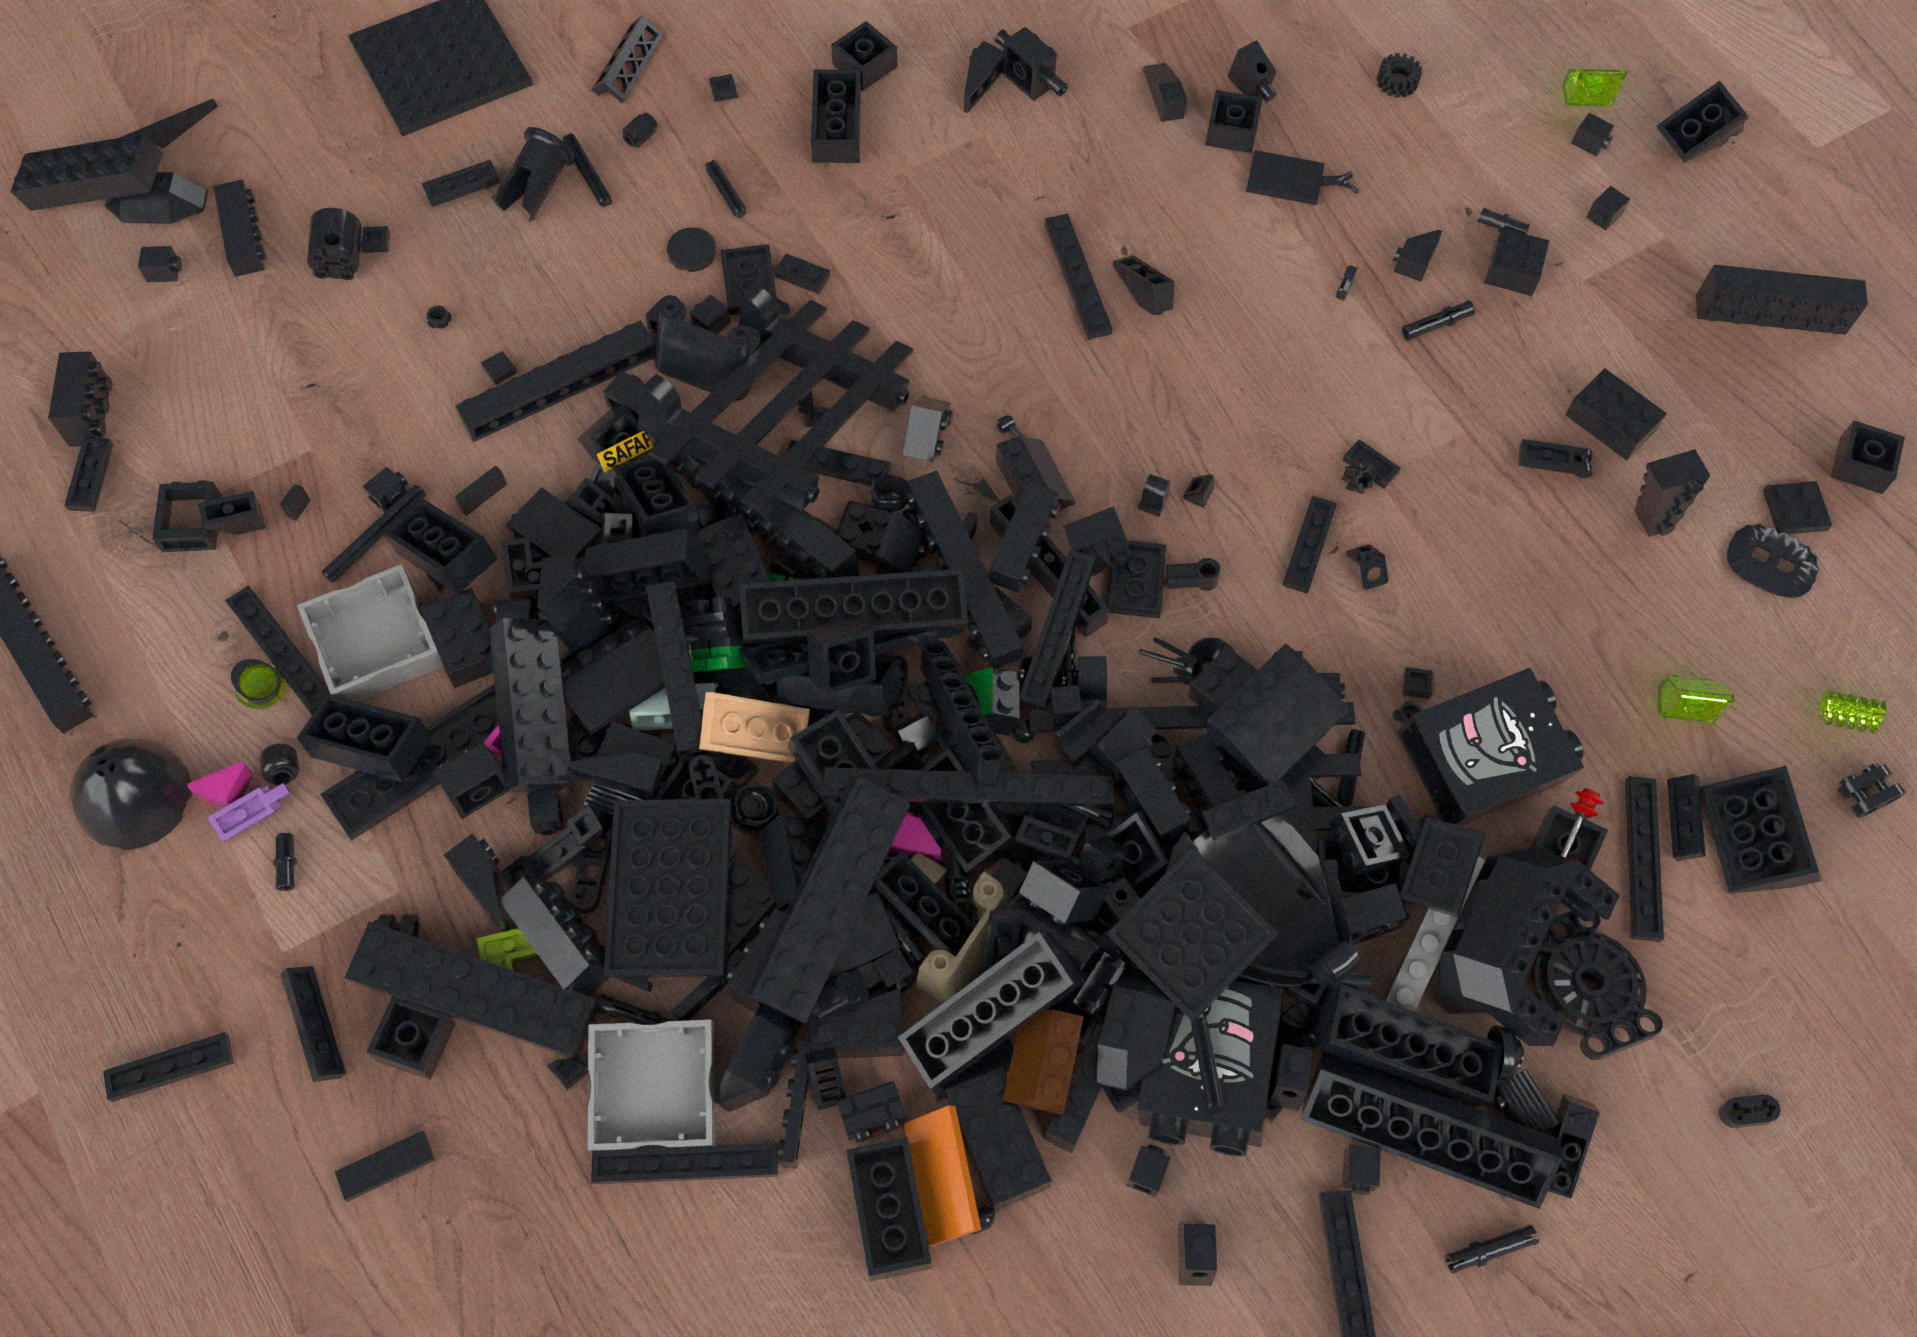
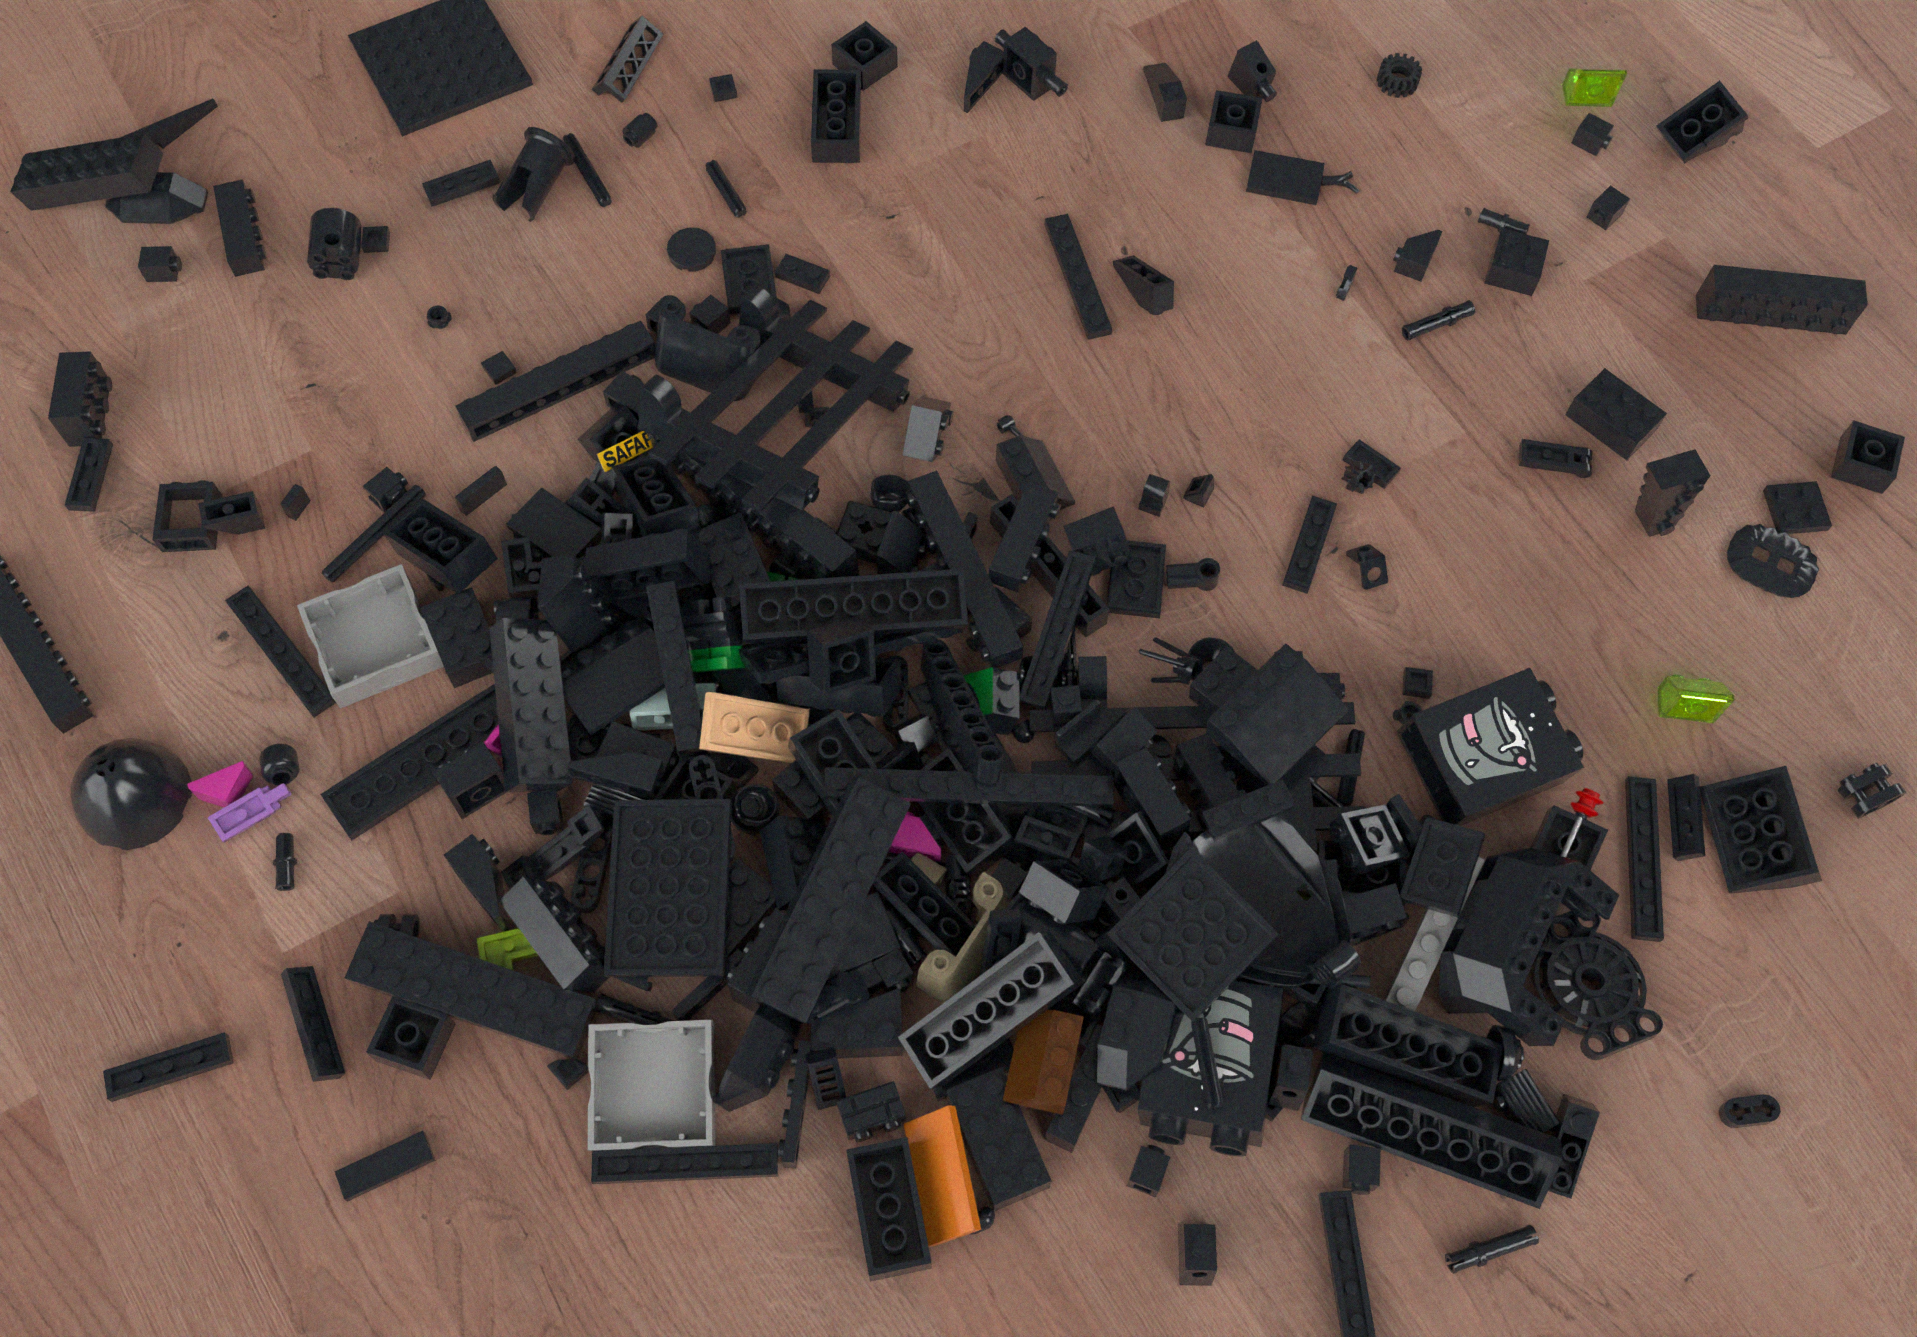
clear neon green piece [231,659,285,709] -> none
black brick [297,694,432,782] -> none
black plate [787,440,891,486] -> none
clear neon green piece [1819,690,1887,734] -> none

